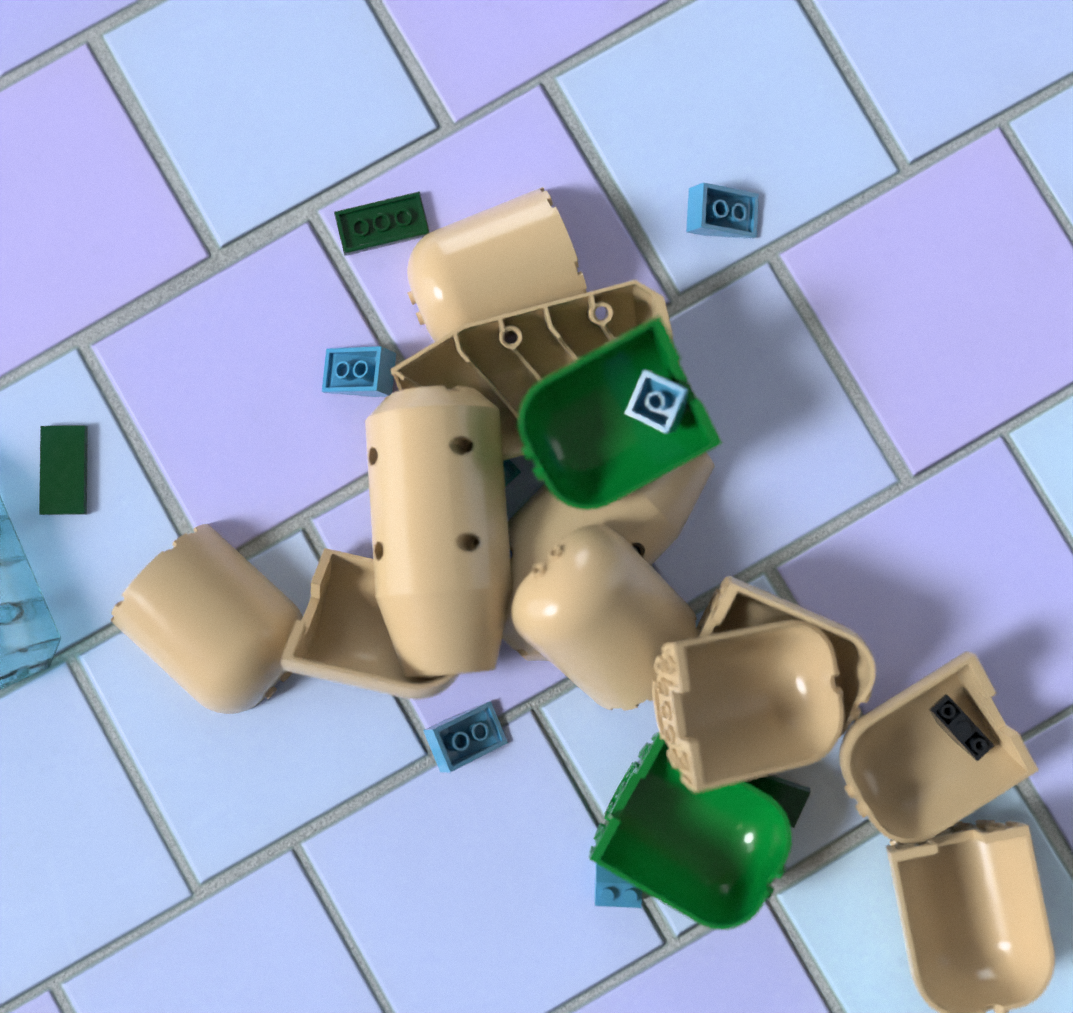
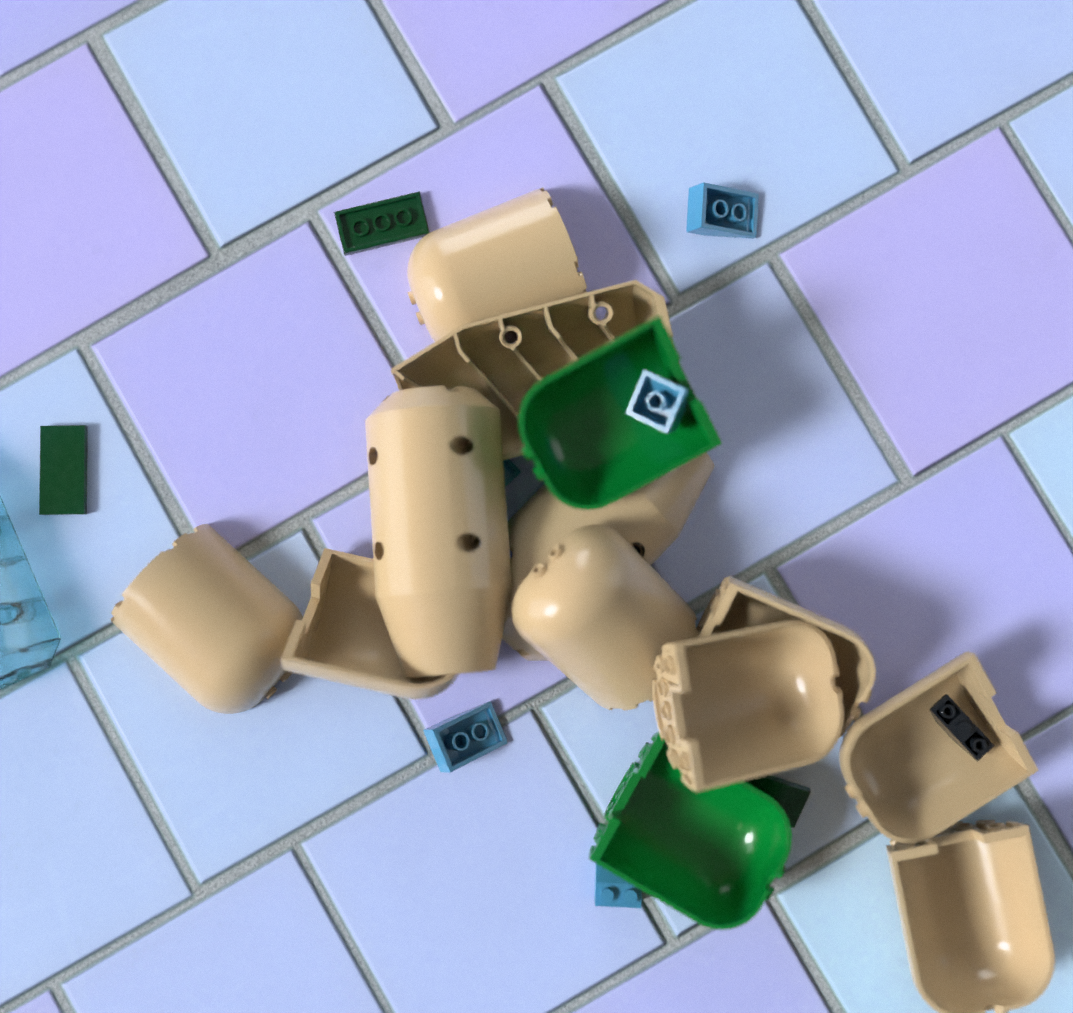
dark azure slope [322,346,396,397] -> none

